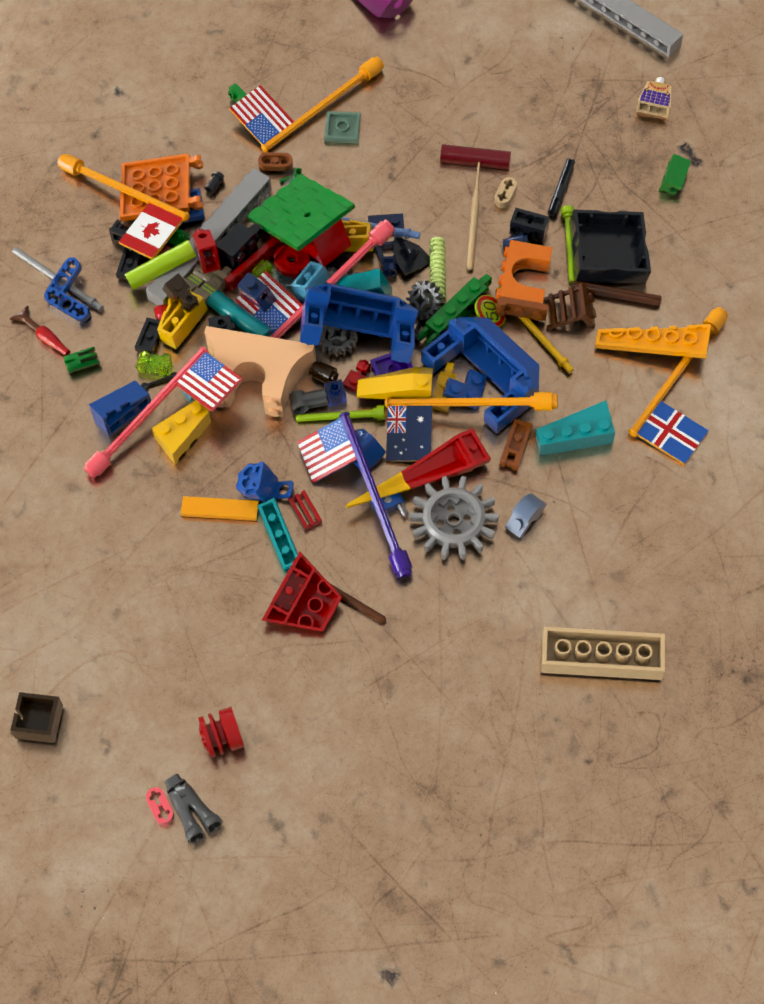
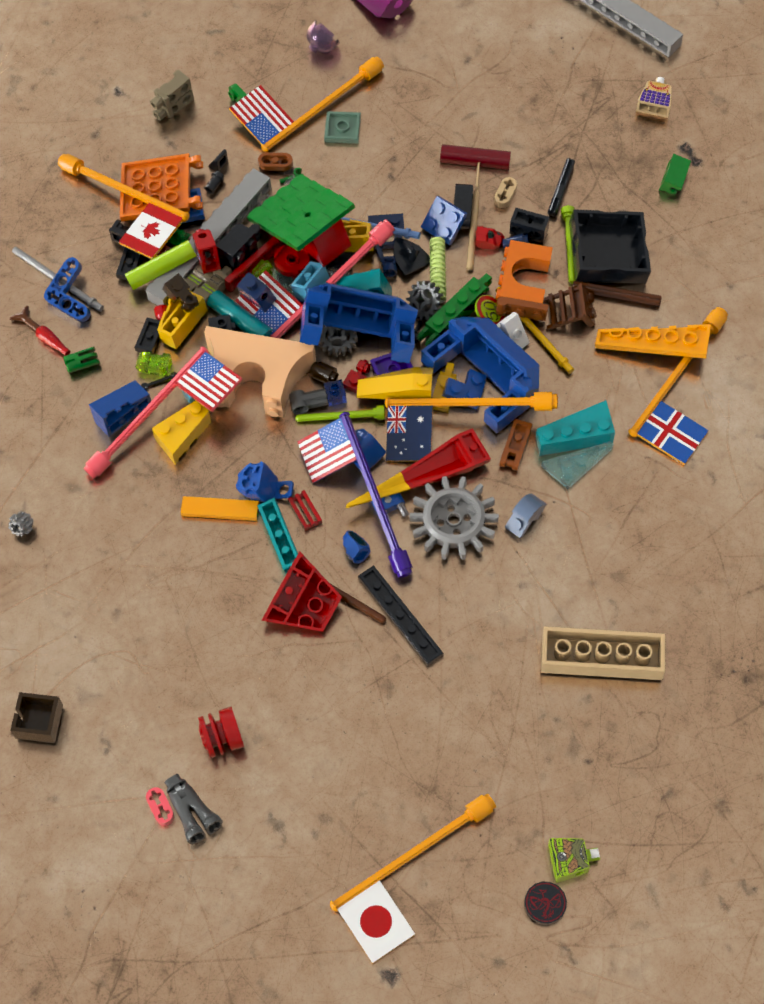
none -> light grey gear [8,511,34,536]
none -> dark tan hips [150,70,194,120]
none -> black slope [208,149,228,171]
none -> clear purple cylinder [306,20,340,54]
none -> flag [330,794,496,964]
none -> blue rock [342,530,371,564]
none -> black tile [358,565,444,667]
none -> plate [421,196,467,245]
none -> black beam [454,184,473,229]
none -> red rock [475,226,505,250]
none -> white brick [496,312,530,349]
none -> tile [524,881,567,925]
none -> clear light blue wing [541,442,614,489]
none -> torso [548,838,600,883]

